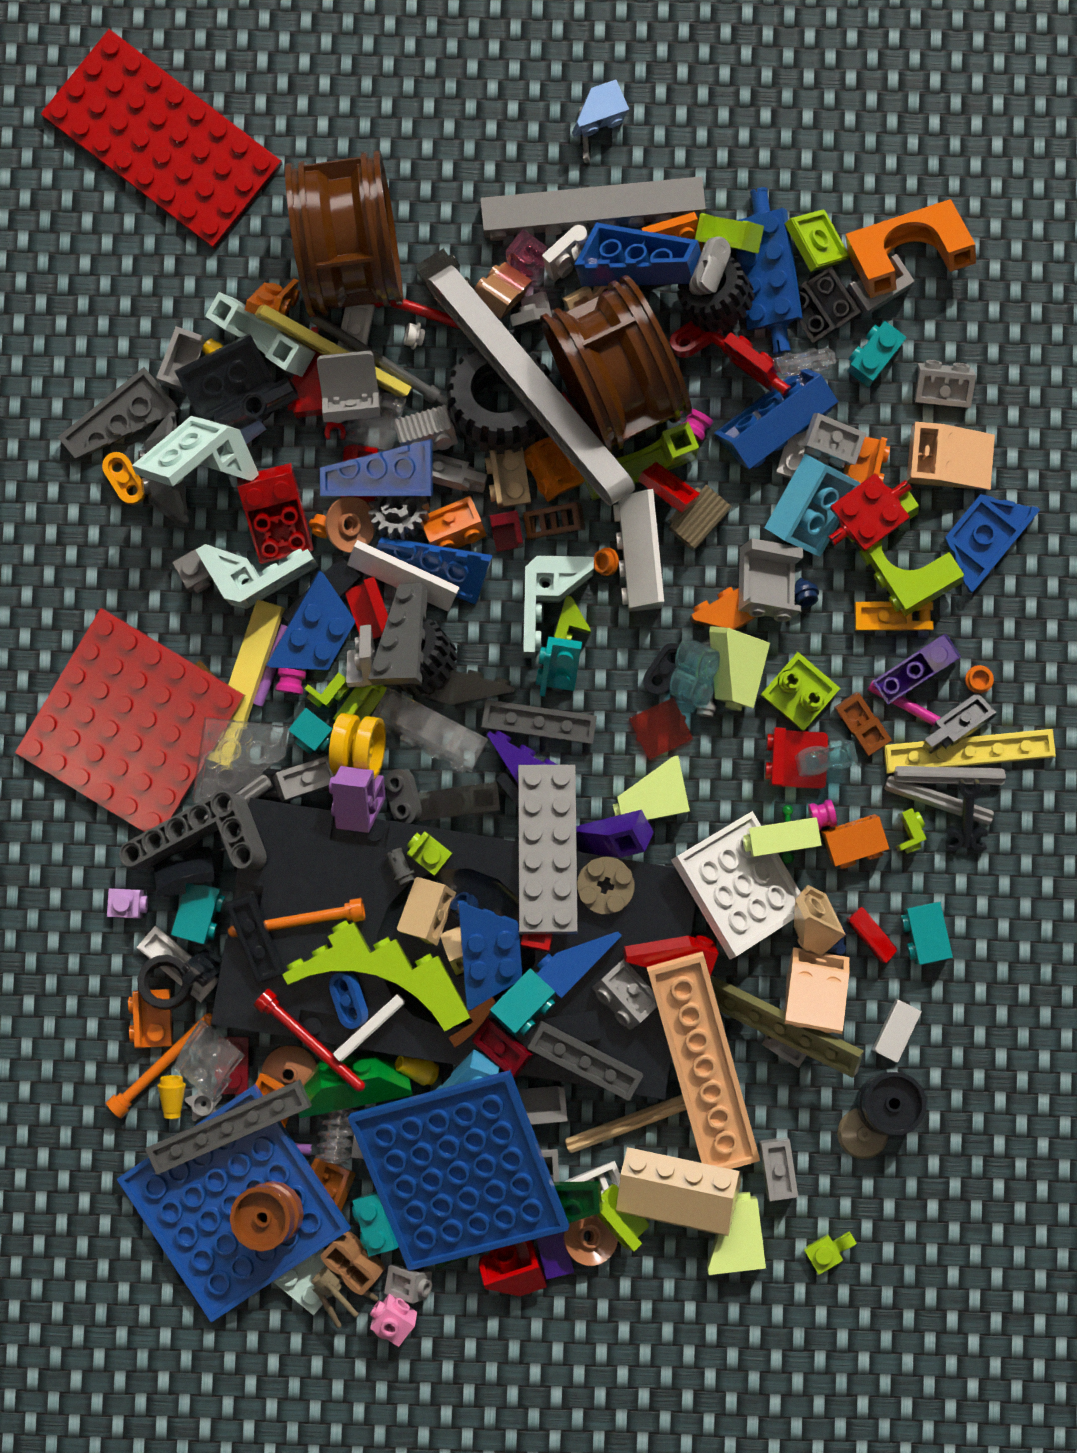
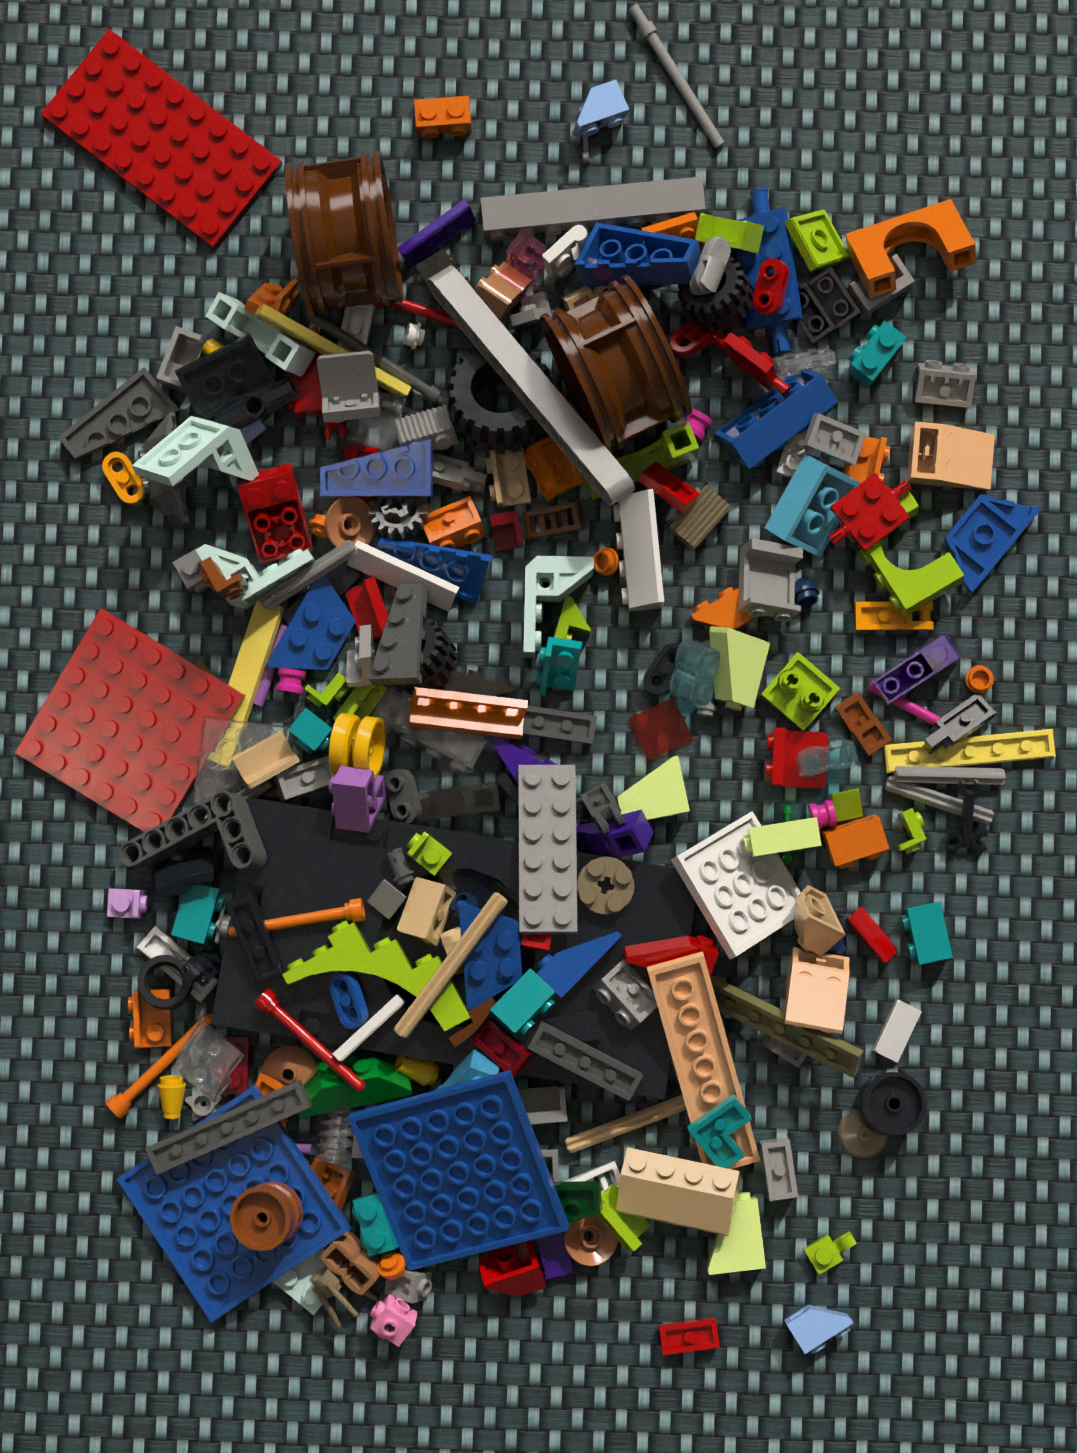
none -> dark orange bracket [200,557,249,600]
none -> light grey plate [215,908,231,944]
none -> tan panel [231,730,300,789]
none -> light grey axle [259,540,358,611]
none -> light grey slope [367,879,407,920]
none -> orange plate [377,1252,406,1281]
none -> tan axle [394,893,507,1038]
none -> dark purple tile [397,199,476,268]
none -> orange fence [409,687,528,739]
none -> orange bracket [414,96,472,138]
none -> dark grey hinge [580,782,626,834]
none -> light grey bar [629,4,725,149]
none -> red plate [659,1317,720,1355]
none -> teal plate [687,1094,752,1169]
none -> red plate [753,258,789,316]
none -> light blue slope [784,1305,853,1354]
none -> lime slope [829,788,863,822]

